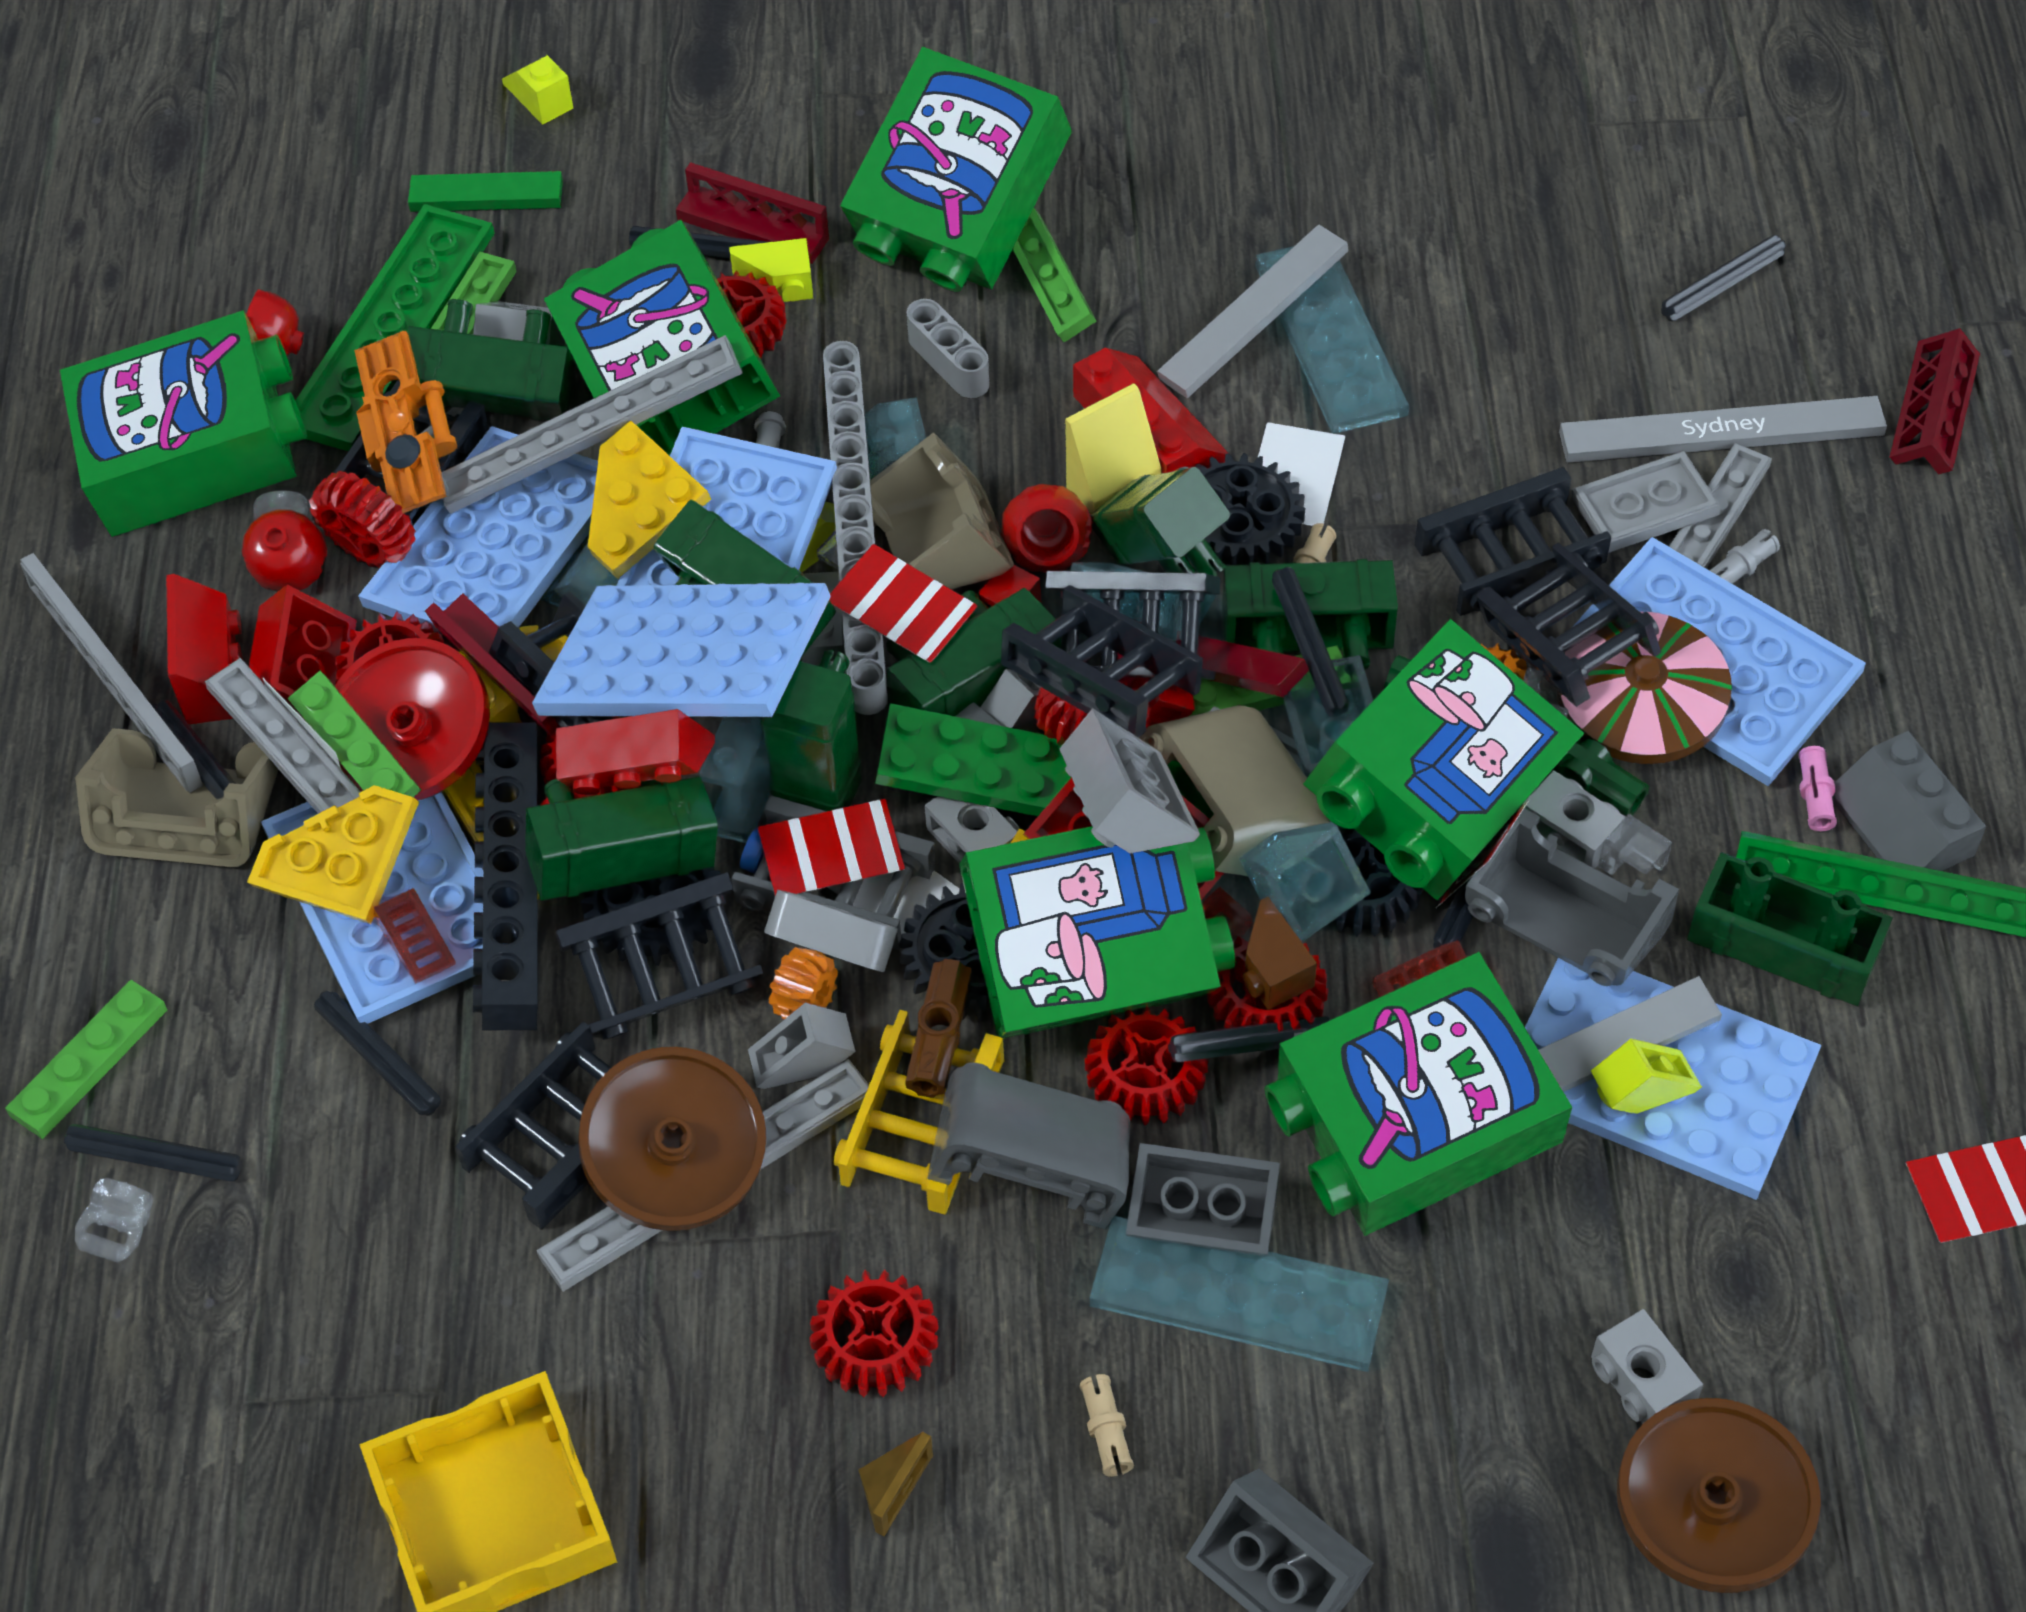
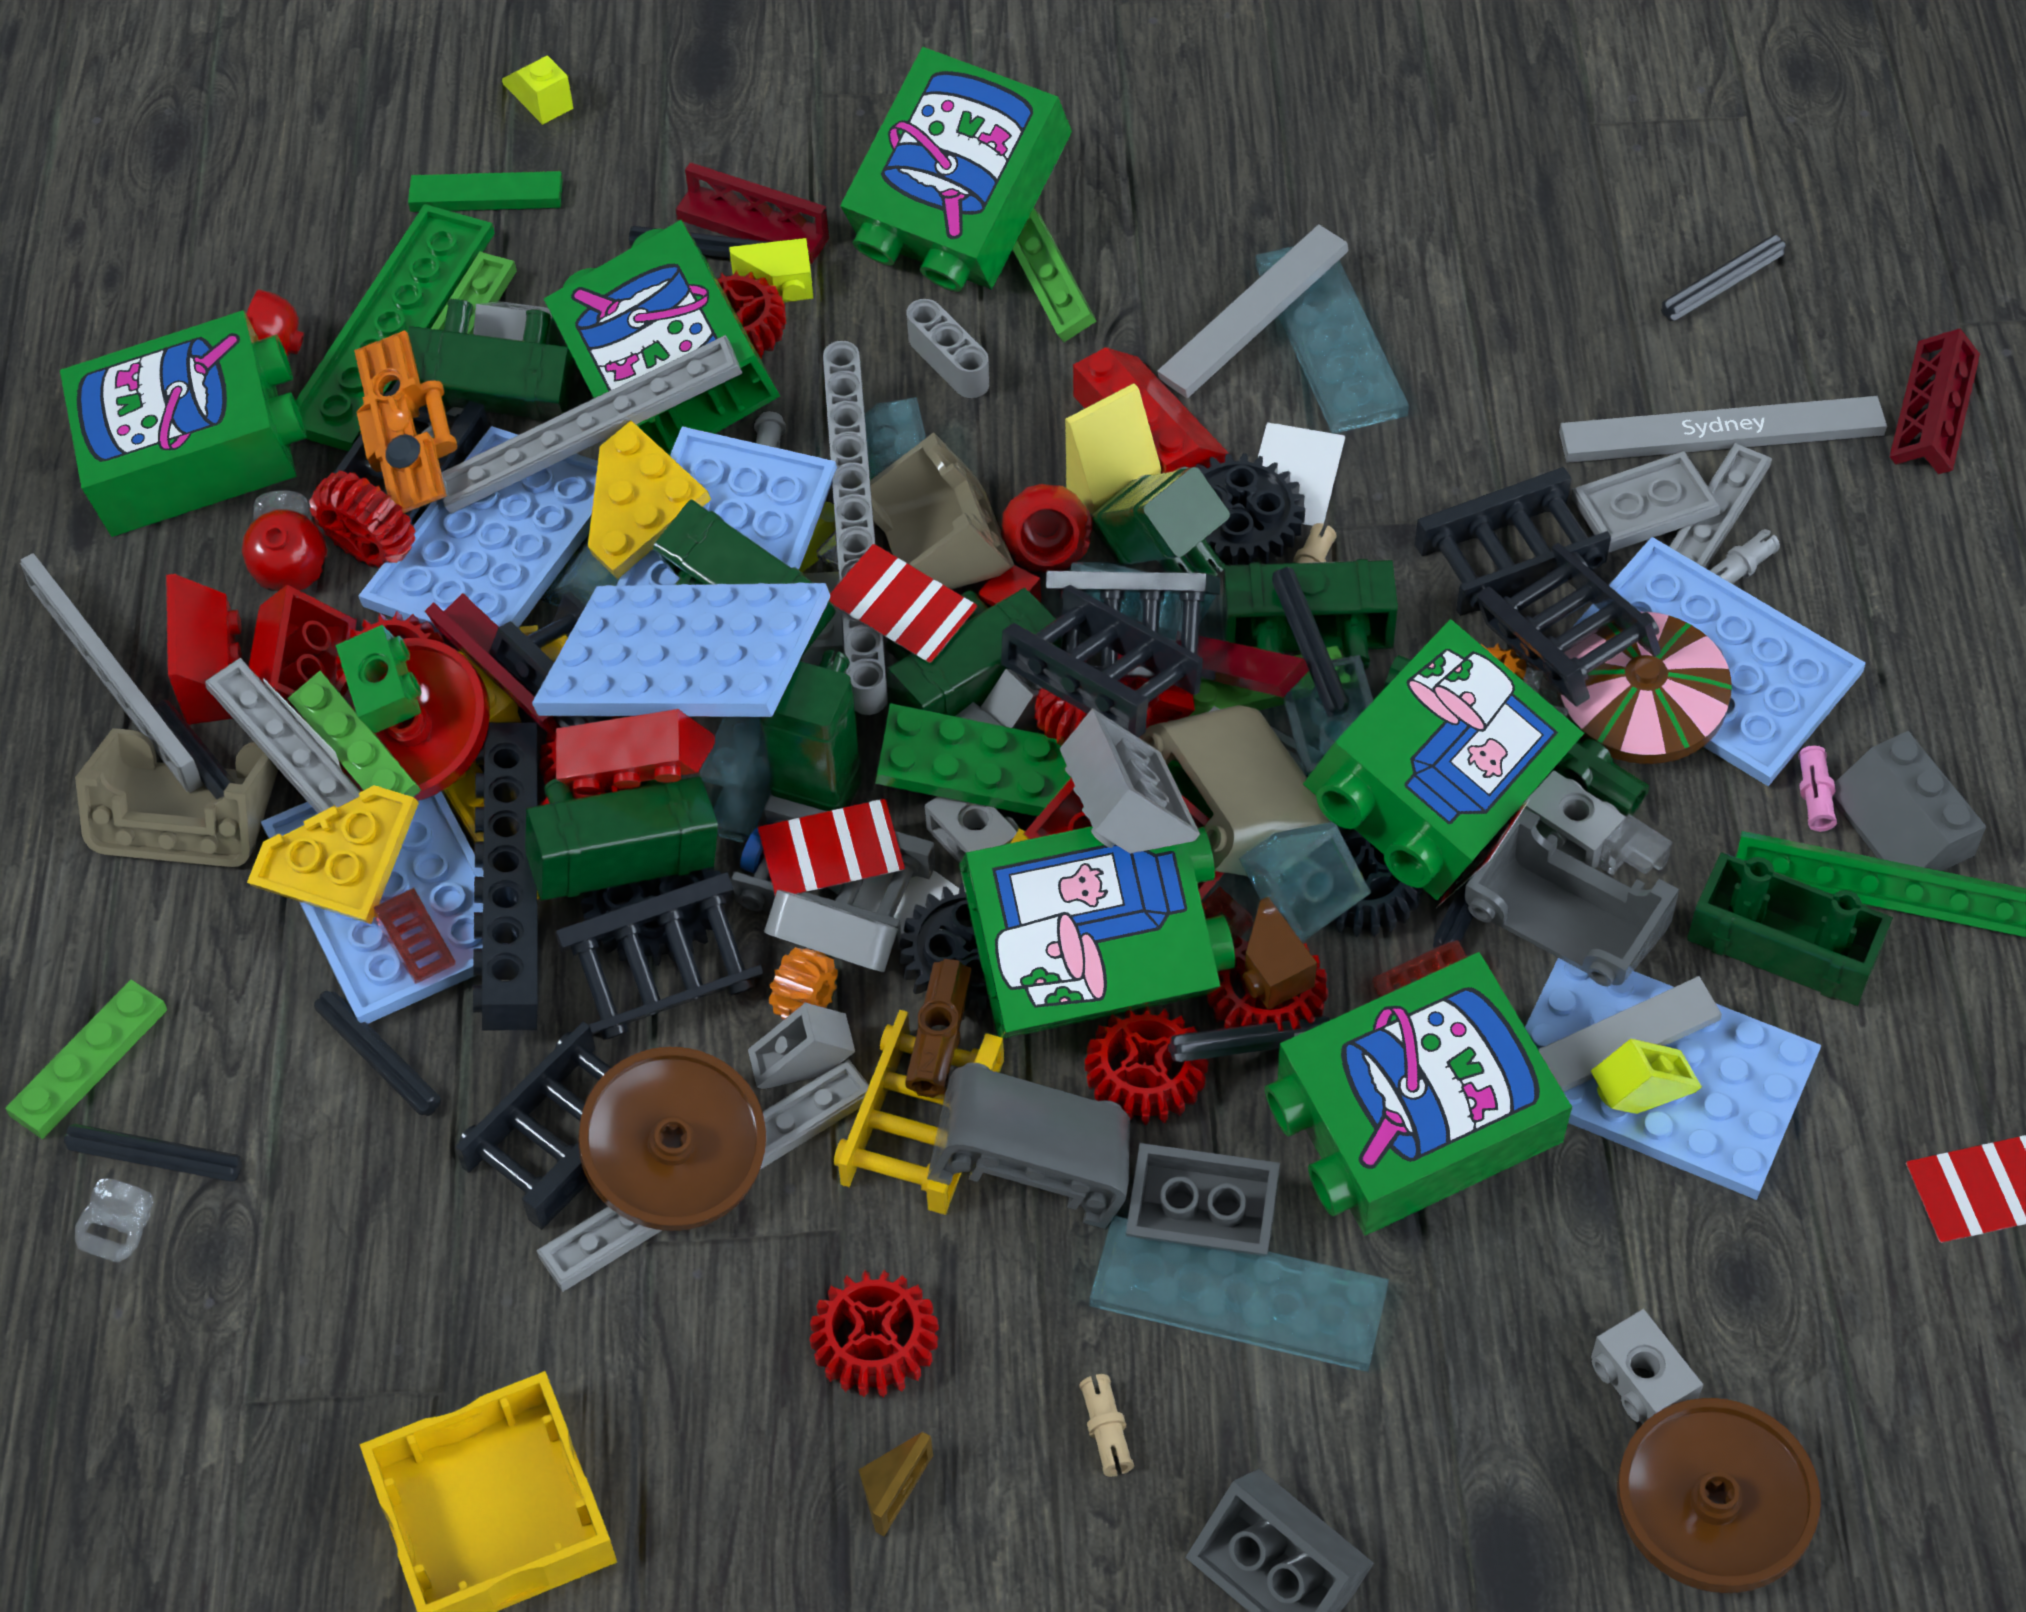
none -> green brick [336,625,421,733]

